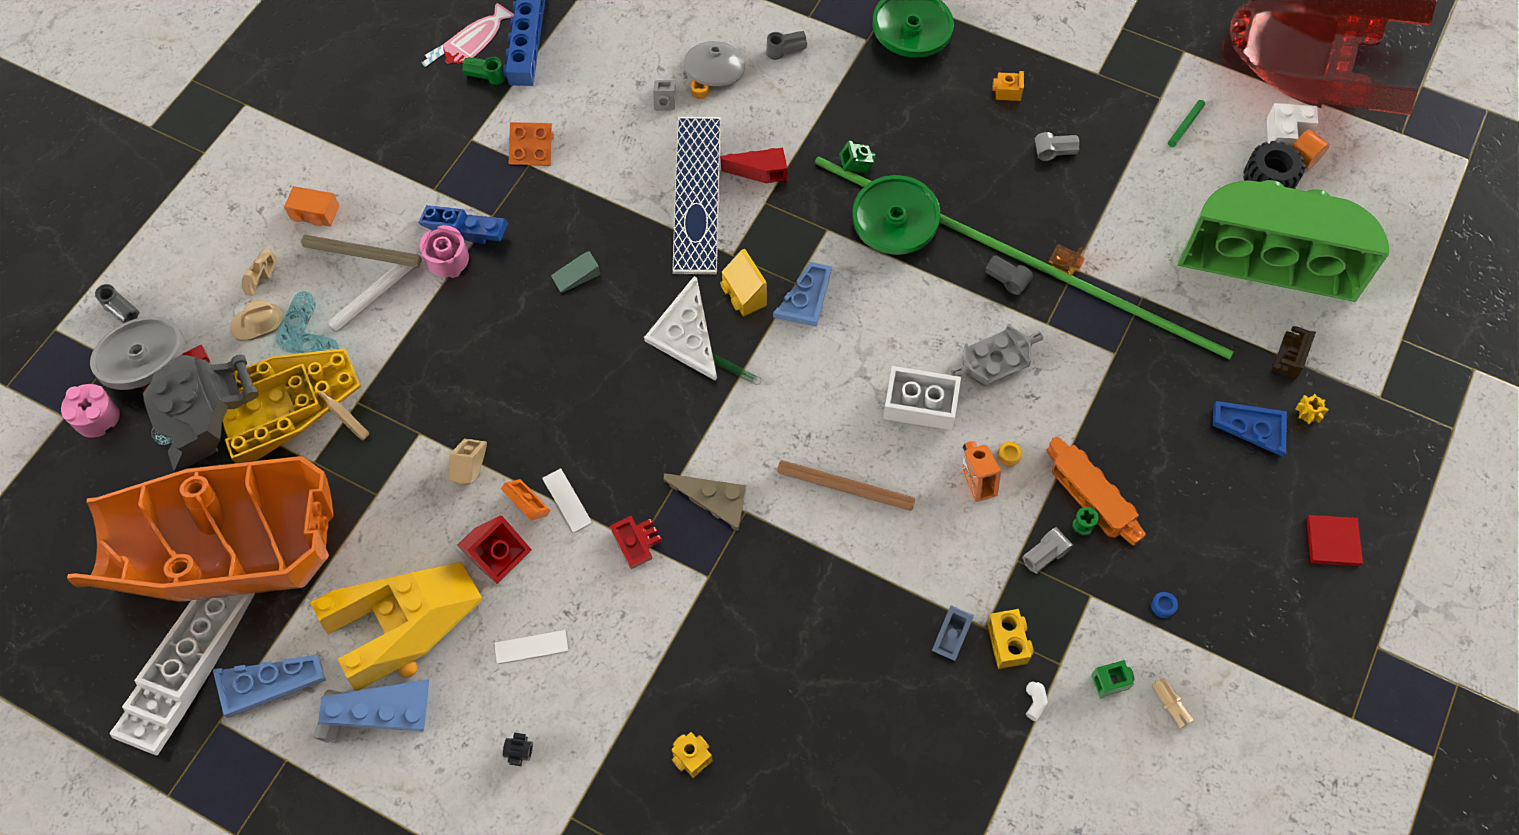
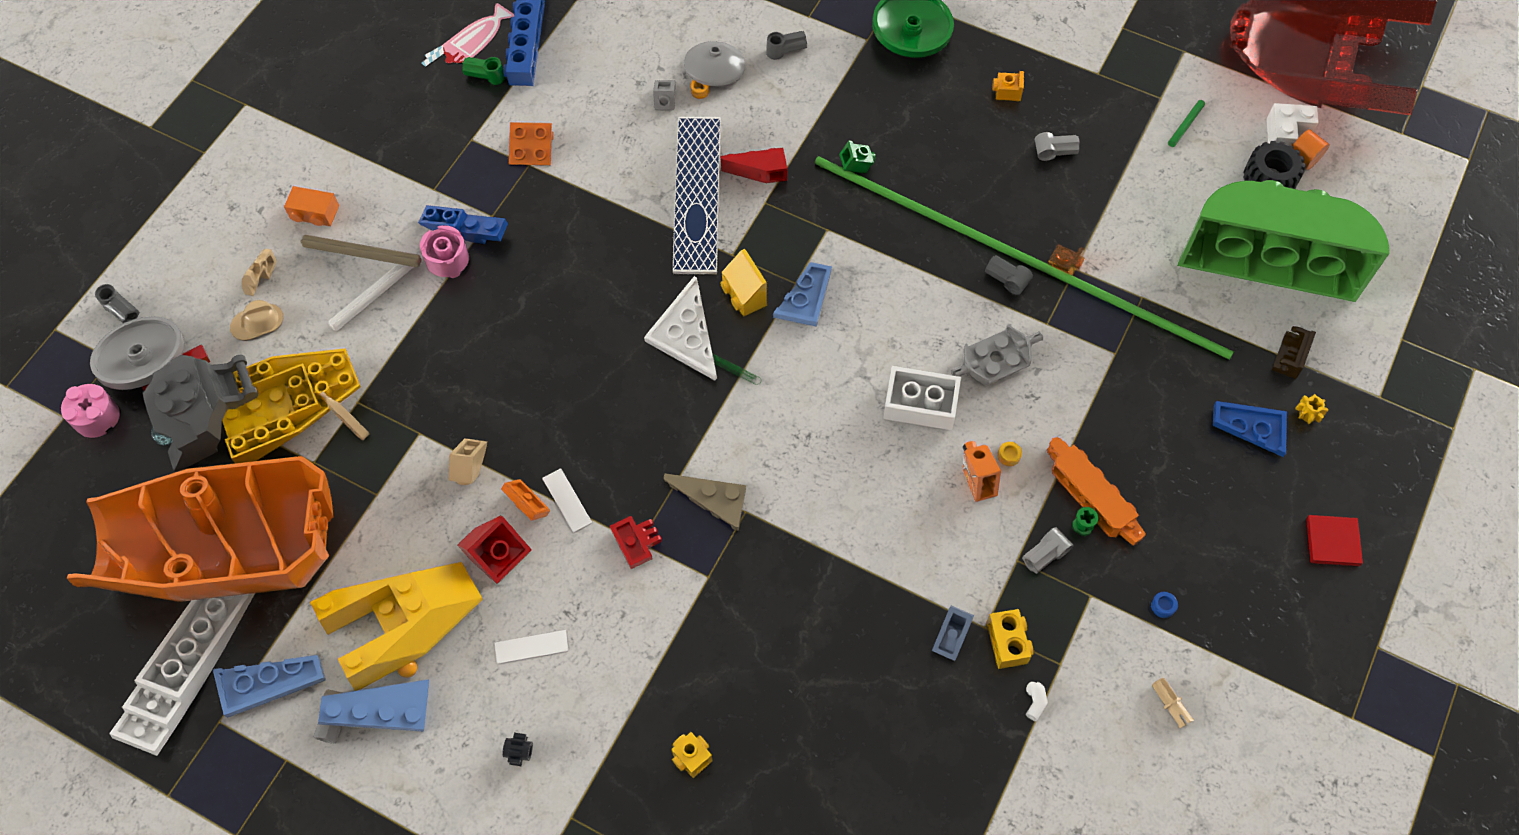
clear light blue beam [275,291,340,354] -> none
sand green slope [551,251,600,293] -> none
medium nougat axle [777,460,915,511] -> none
green dish [853,175,940,255] -> none
green brick [1091,660,1135,699] -> none

